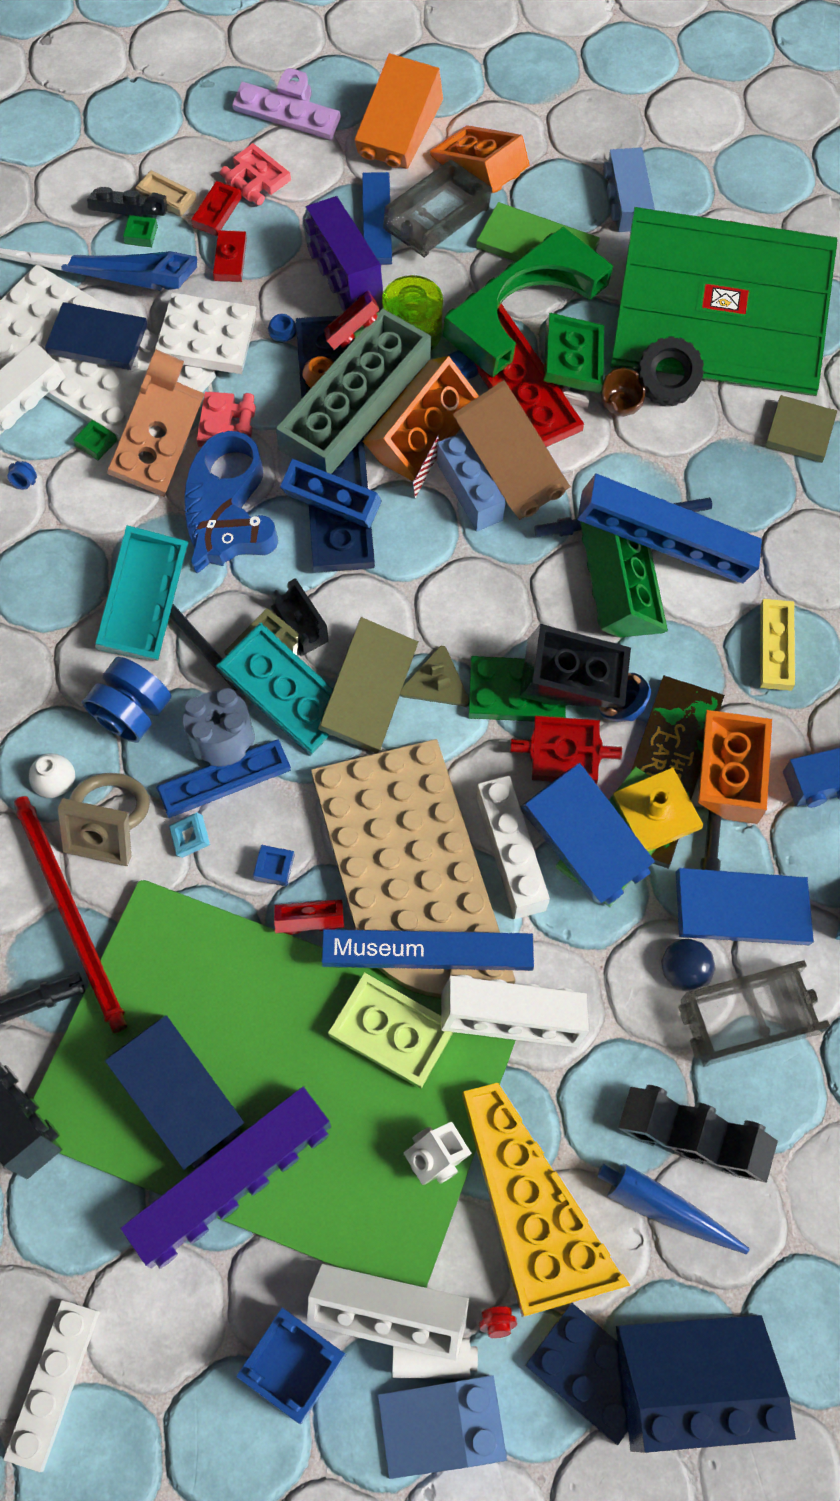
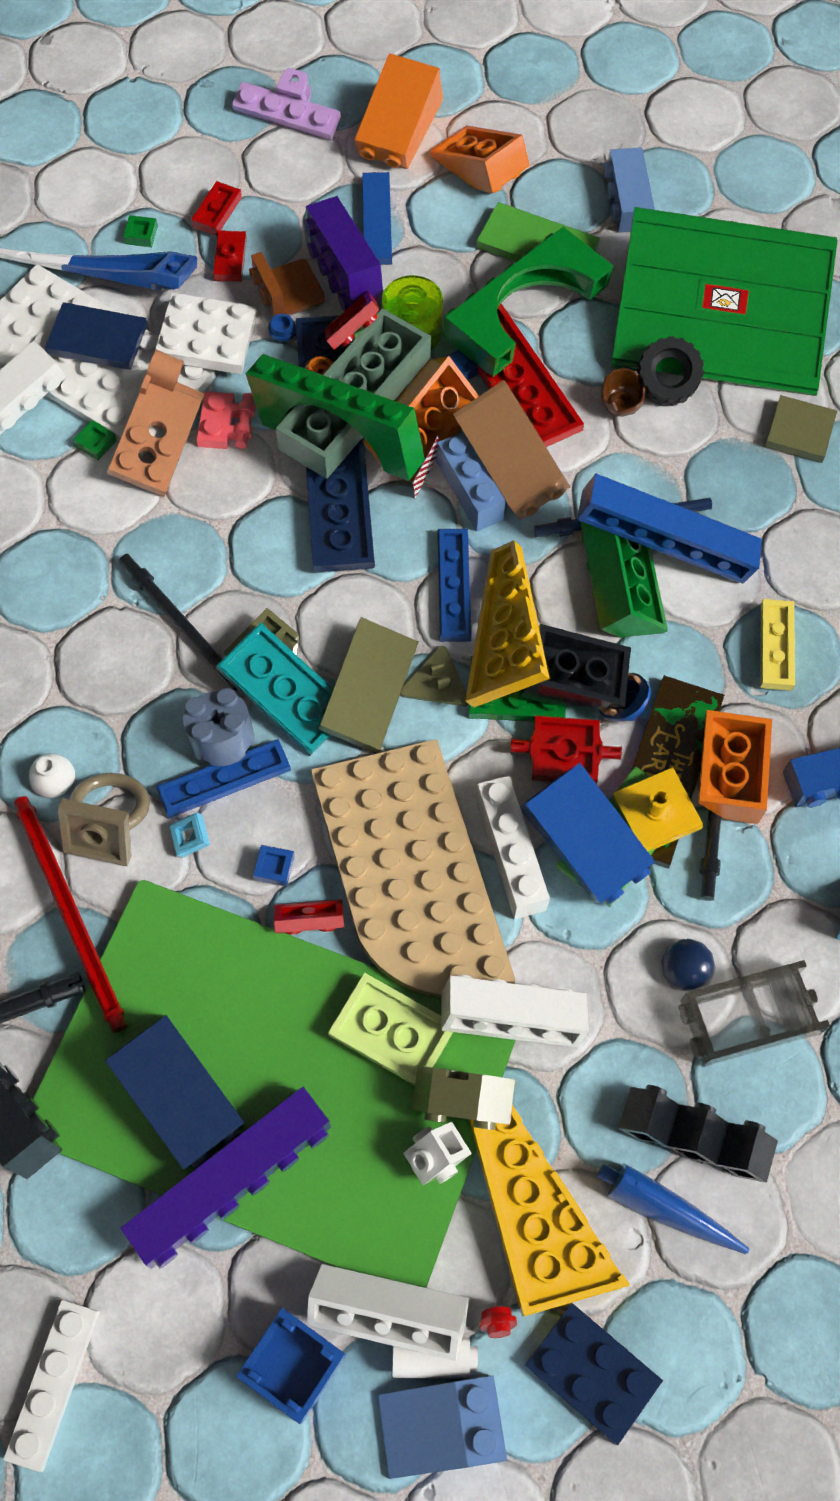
blue plate [7,461,37,490] -> none
blue wheel [82,657,171,743] -> none
black hinge [87,187,167,217] -> none
teal slope [95,525,188,661] -> none
tan tile [135,170,196,217] -> none
blue animal [185,431,278,573] -> none
coral plate [220,143,291,206] -> none
black hinge [271,578,329,656] -> none
blue brick [280,459,382,529] -> none
blue tile [322,929,534,971] -> none
clear smoke door [383,160,492,258] -> none
green plate [543,312,604,394] -> none
white tile [562,386,590,409] -> none
dark blue slope [616,1315,796,1453] -> none
blue tile [675,868,814,946] -> none
none -> green arch [245,354,425,481]
none -> dark orange bracket [249,252,325,317]
none -> olive brick [412,1066,515,1130]
none -> blue tile [437,529,471,642]
none -> yellow wing [465,540,550,707]

